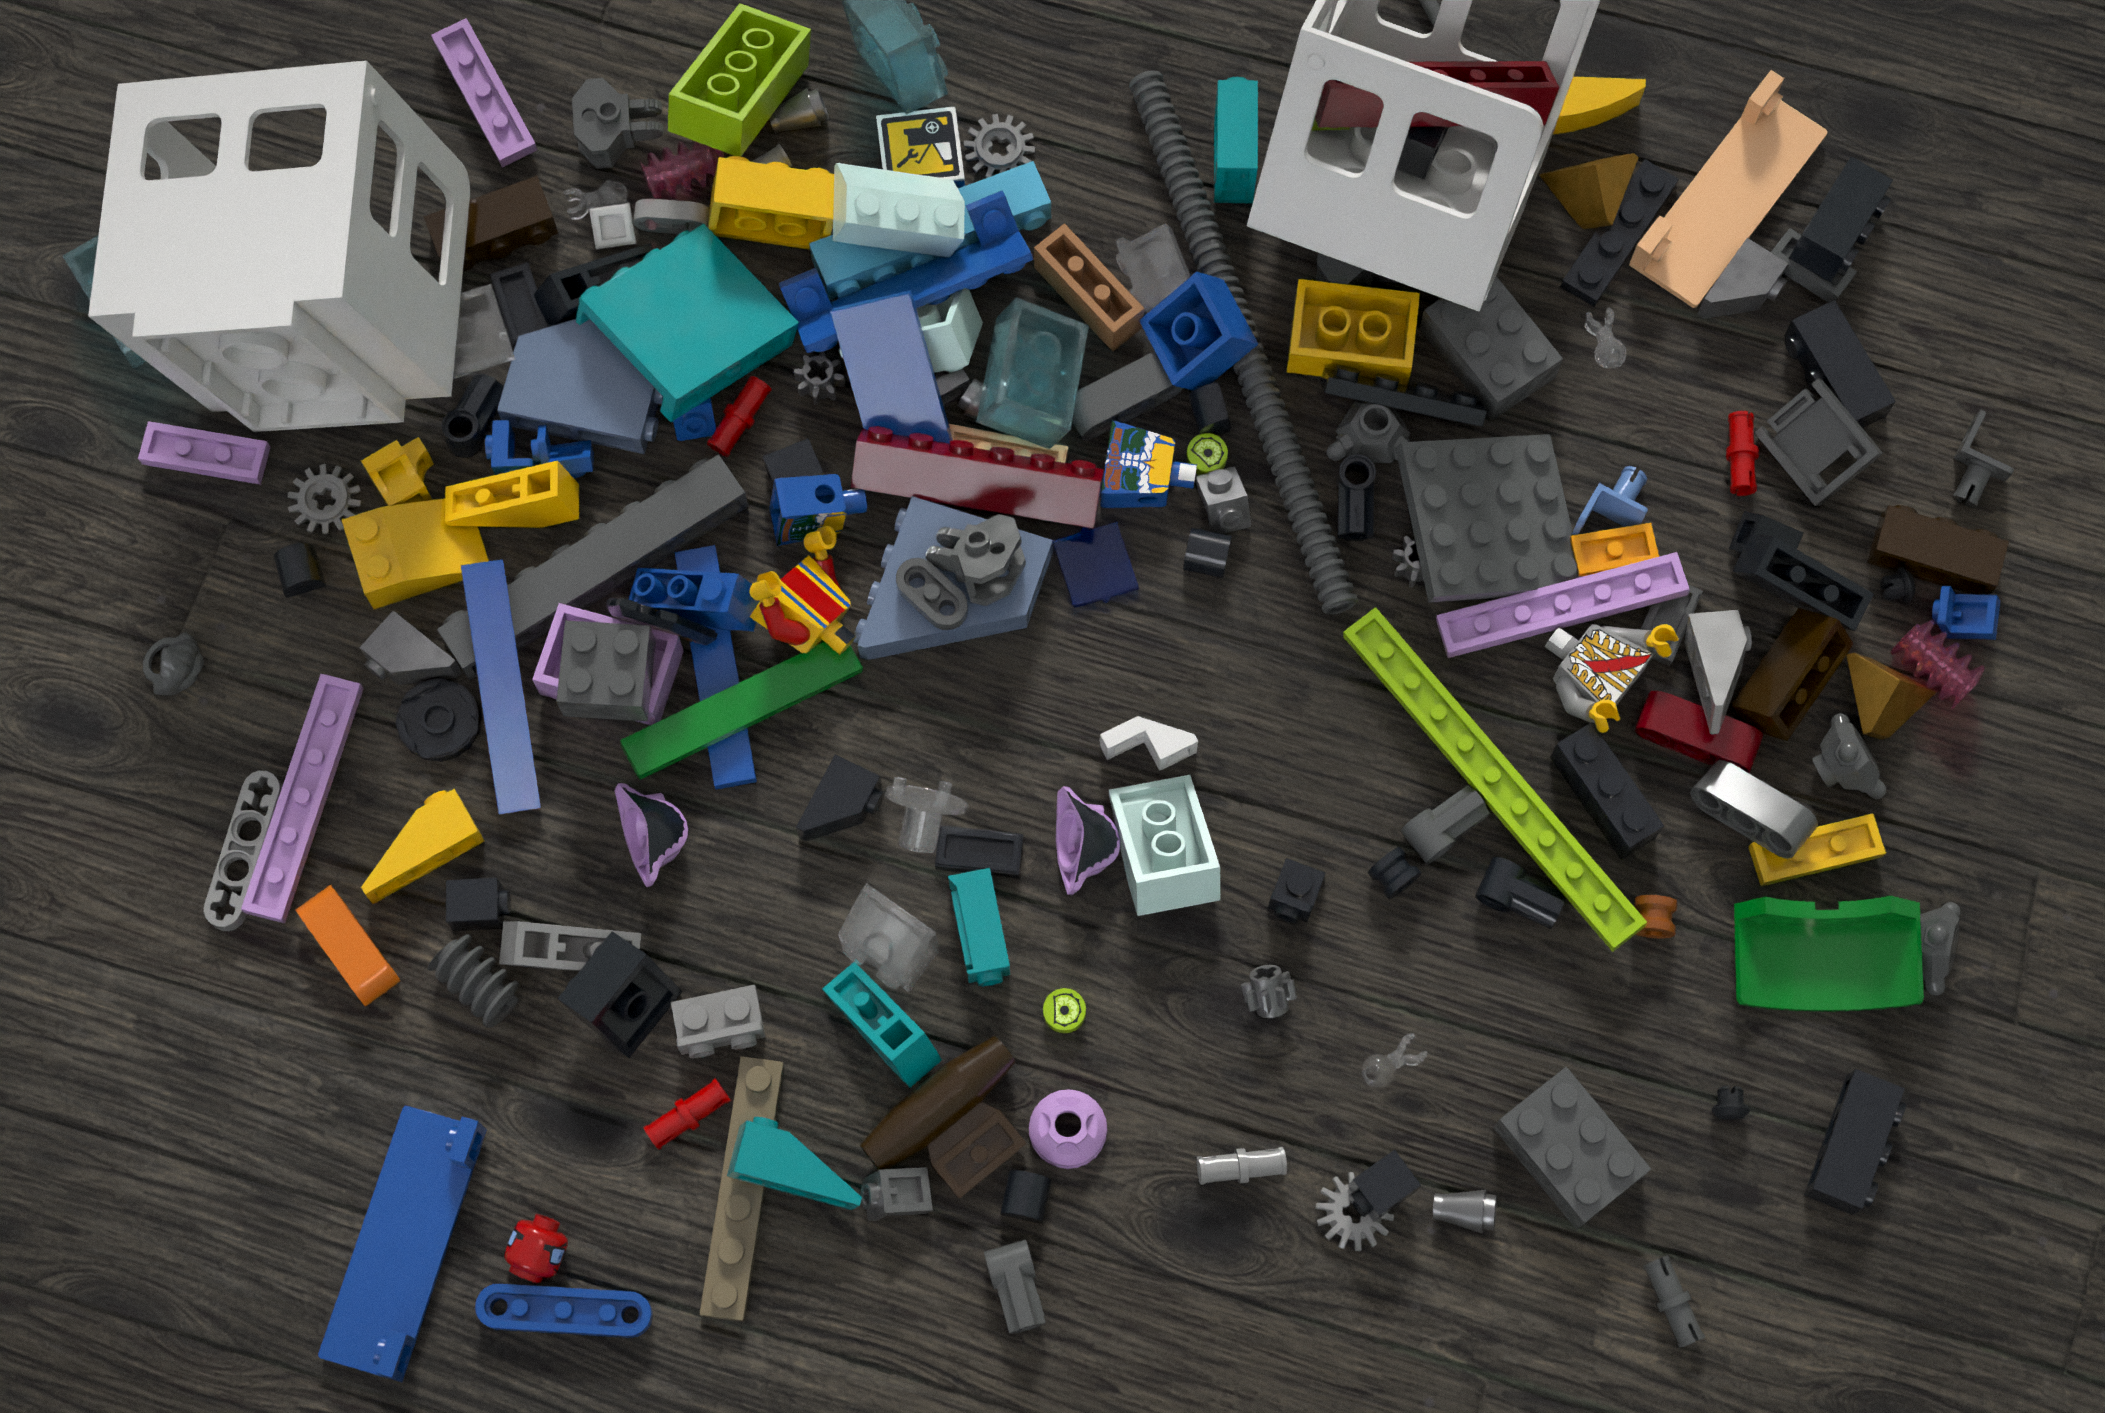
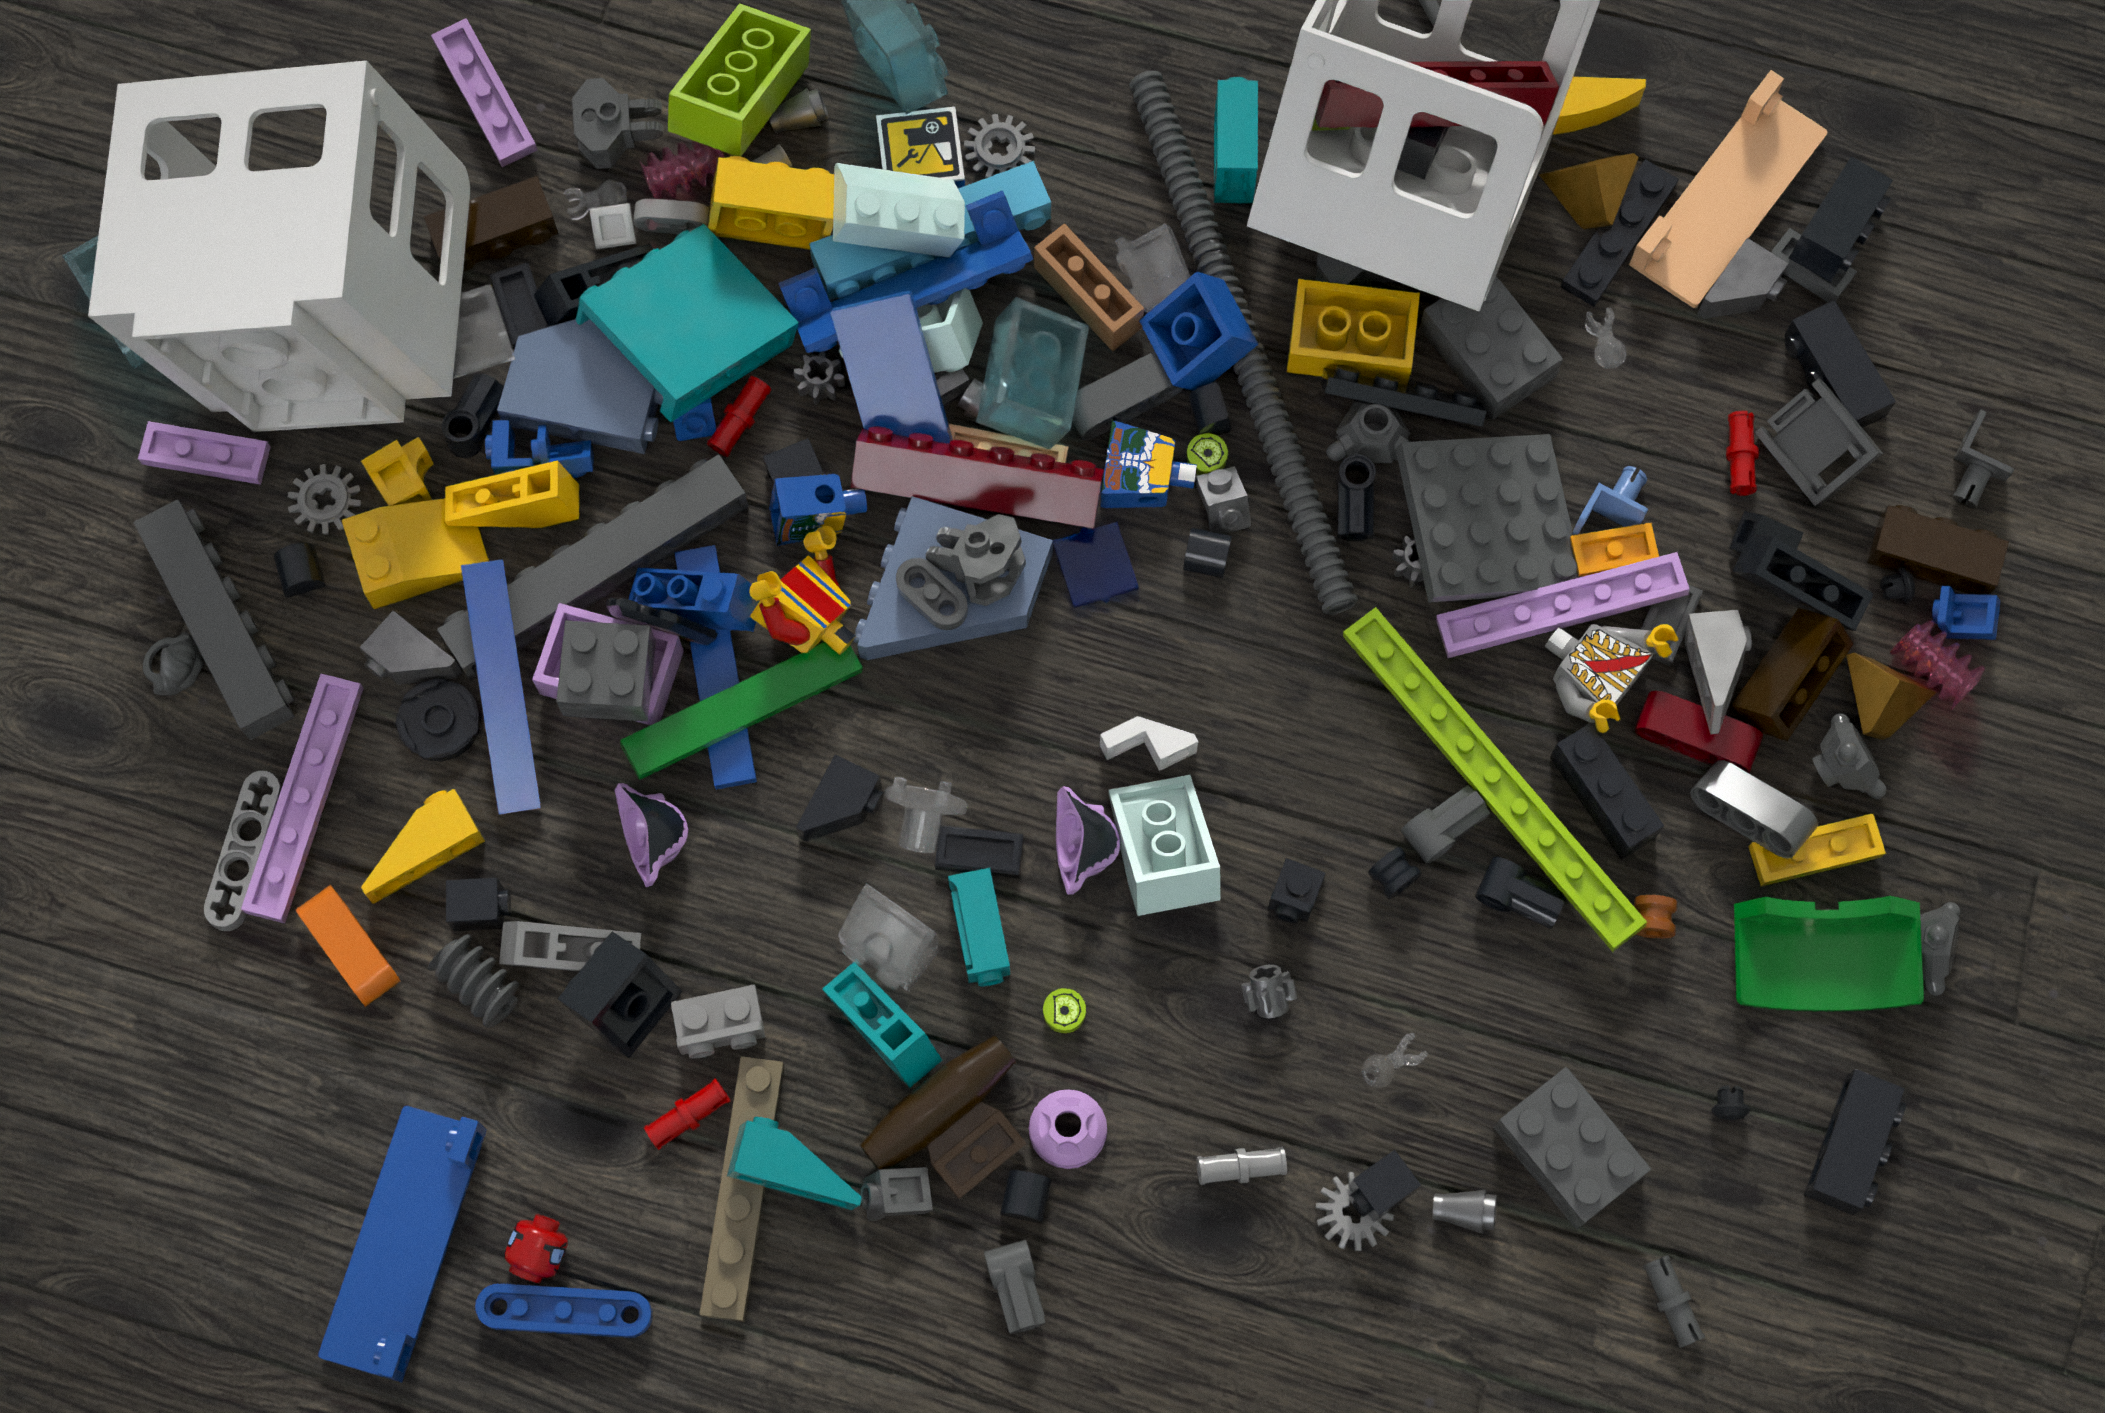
none -> dark grey brick [133,499,295,740]

